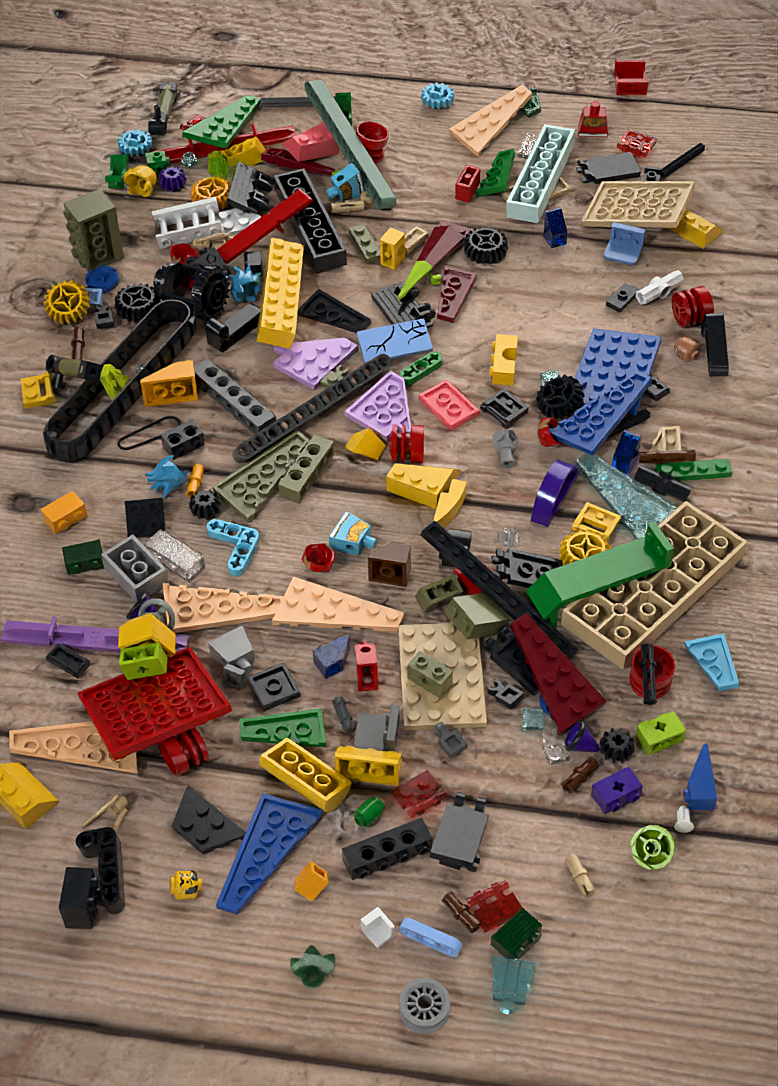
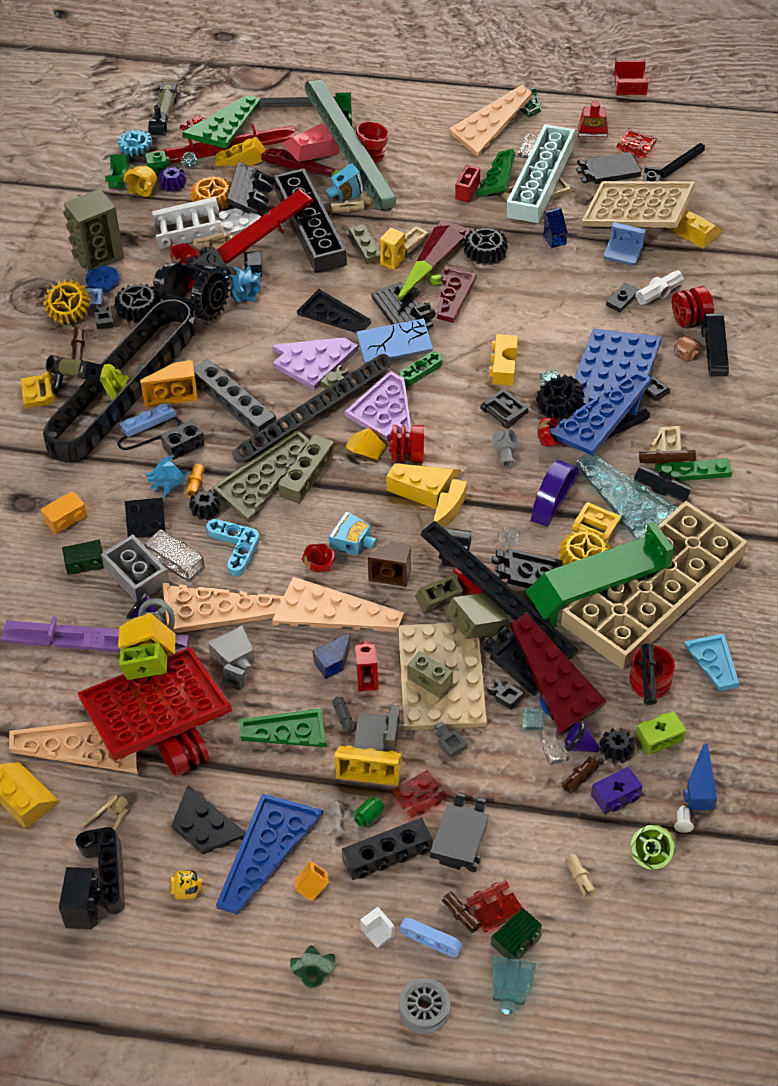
black plate [46,643,91,678] -> none
black beam [205,303,260,352] -> none
clear neon green brick [207,151,228,178] -> none
black tile [247,663,301,711] -> none
yellow brick [256,237,304,349] -> none
yellow brick [259,738,352,813] -> none
coral tile [418,380,480,431] -> none
medium azure gear [421,82,454,109] -> none
clear blue slope [612,429,641,475] -> none
none -> light blue plate [119,403,176,437]

